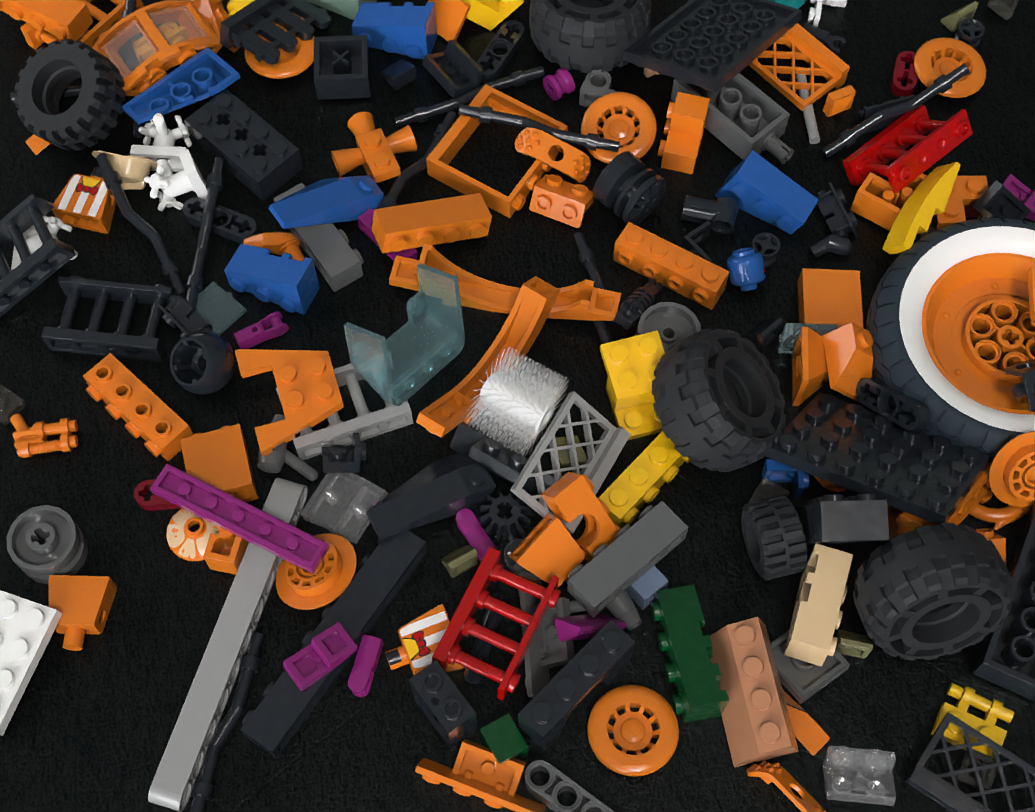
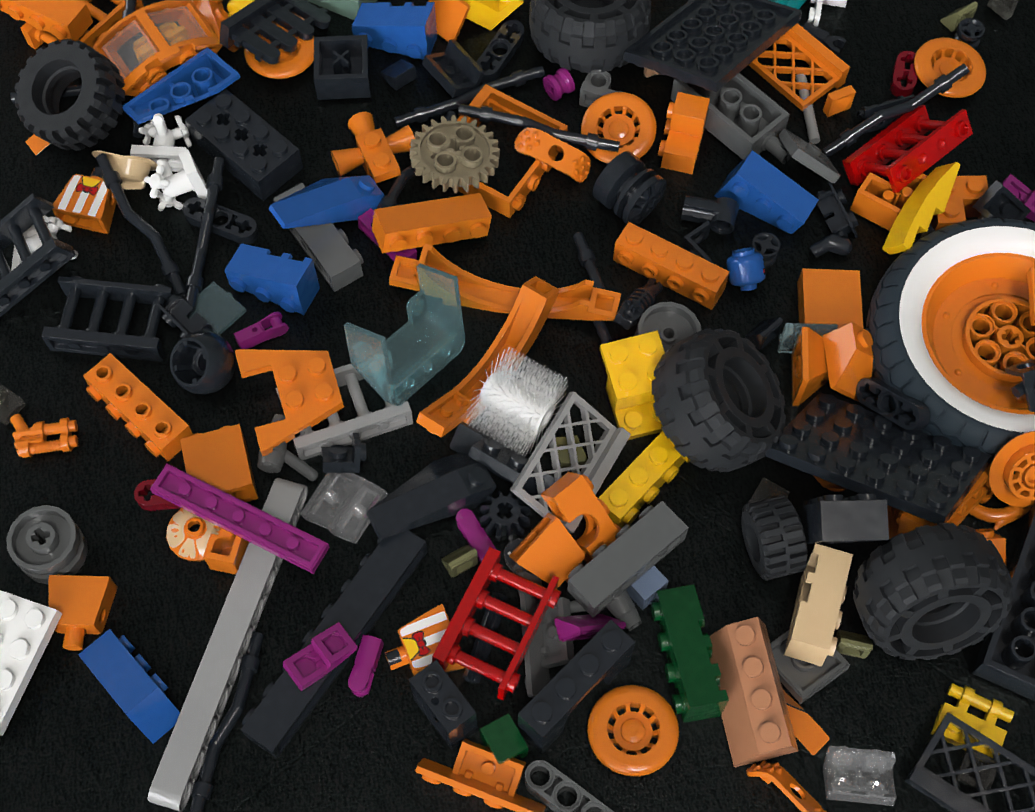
orange arm [243,232,305,262] -> none
orange wheel [276,533,357,610] -> none
orange bracket [529,174,595,228] -> none
blue bracket [762,458,809,498] -> none
none -> blue wedge [78,629,180,744]
none -> dark tan gear [410,115,500,193]
none -> dark grey plate [779,128,841,183]

